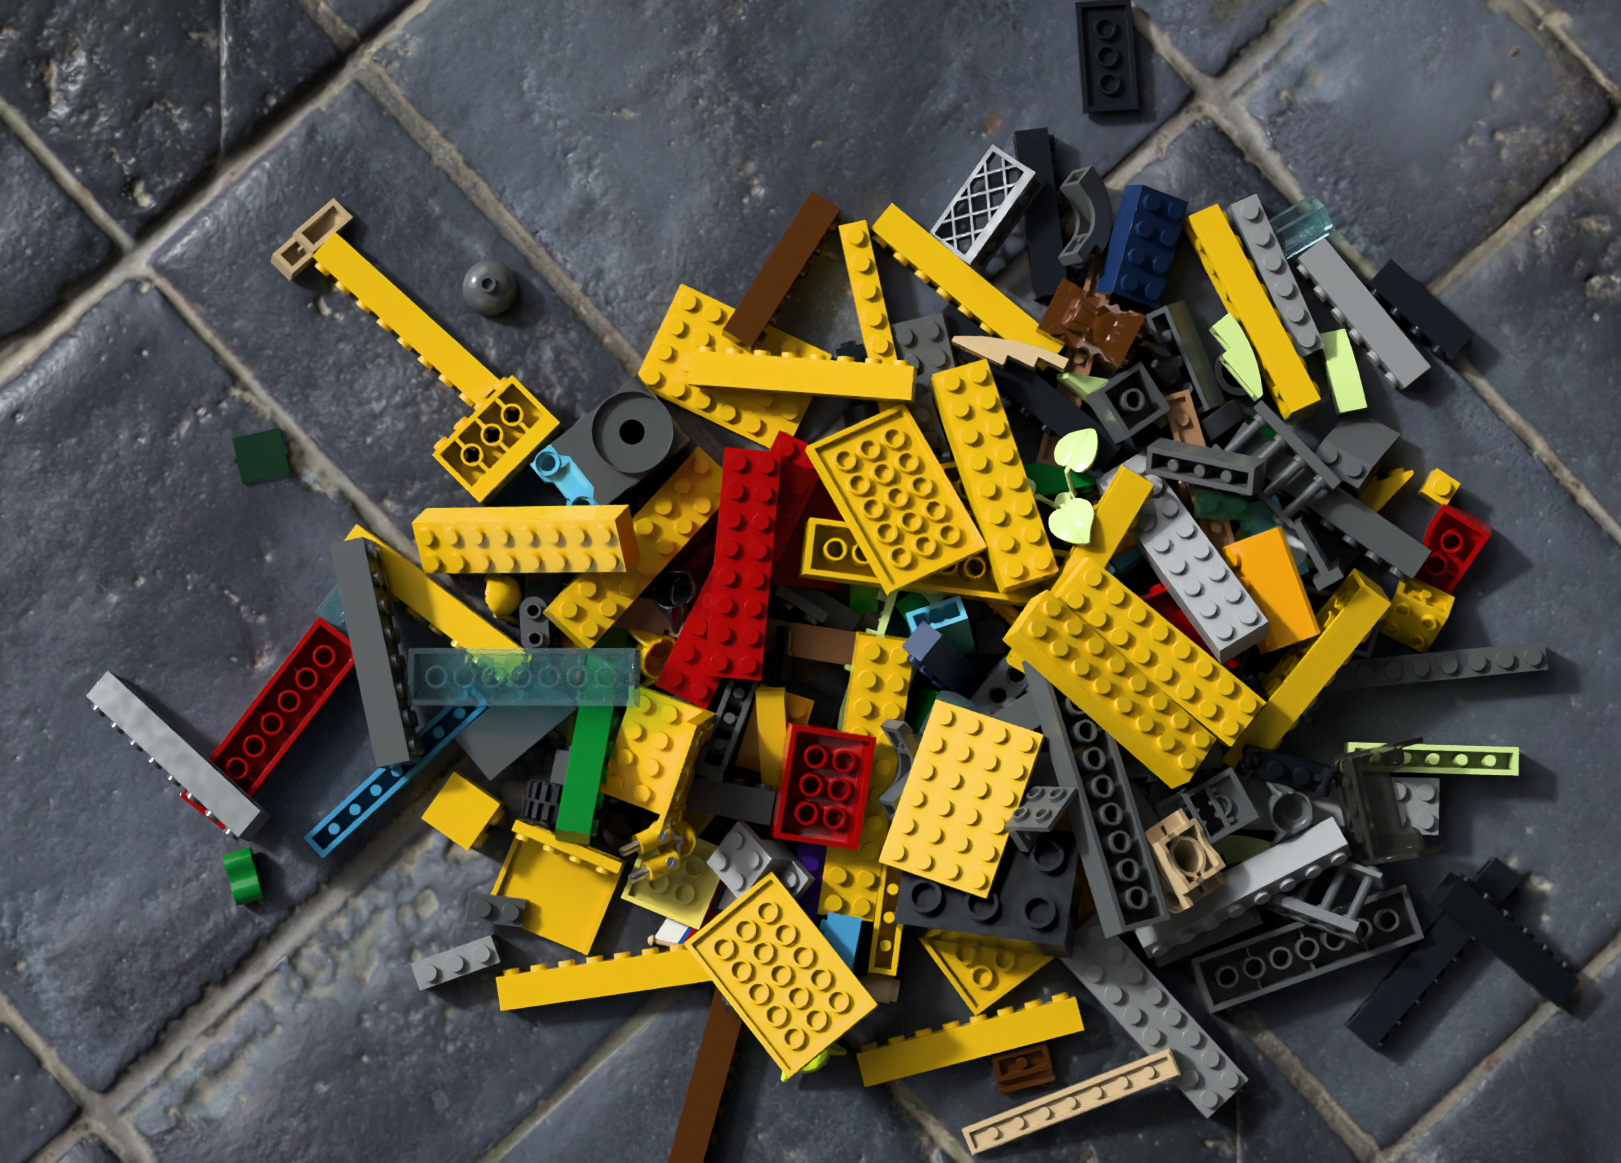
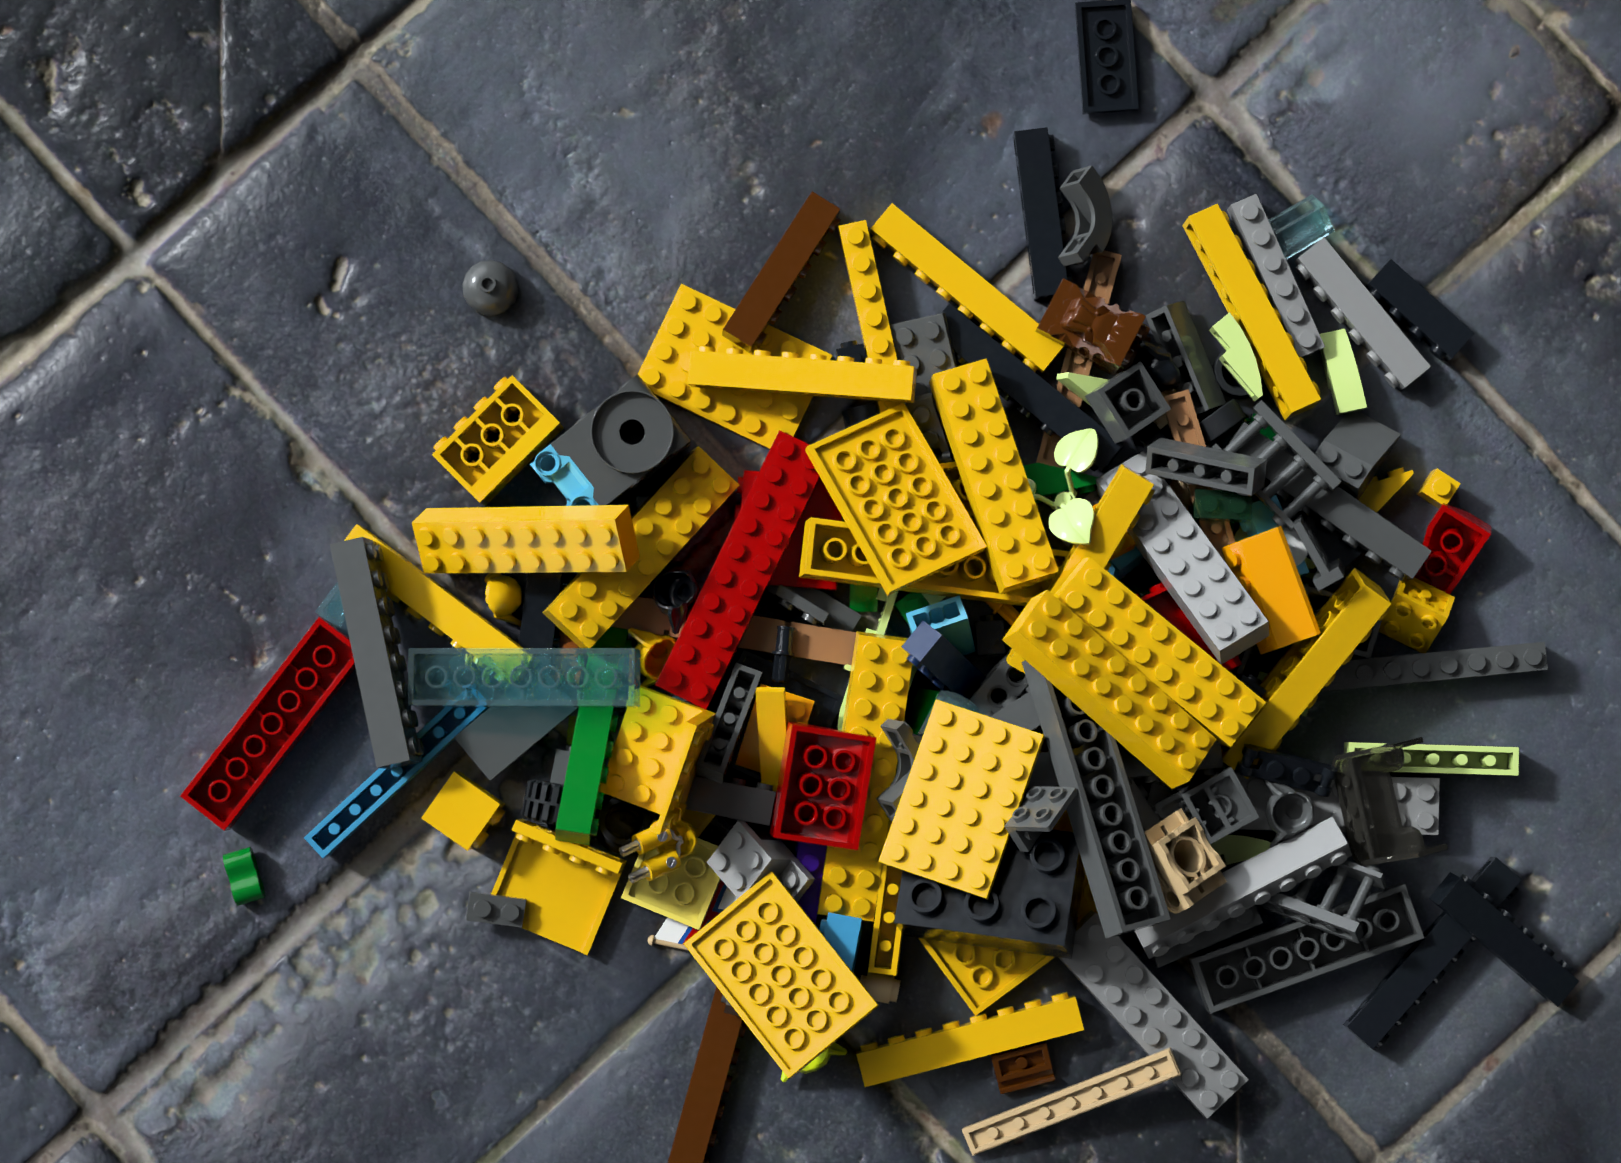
brick [86,671,271,842] -> none
clear green piece [232,428,290,483] -> none
tan slope [271,198,353,282] -> none
yellow brick [312,232,500,407] -> none
light grey brick [411,934,503,991] -> none
yellow brick [496,943,712,1011] -> none
dark grey plate [519,597,550,653] -> none
red brick [704,447,782,682] -> none
fence [929,144,1047,274] -> none
tan slope [952,336,1069,373] -> none
dark blue brick [1096,184,1189,309] -> none

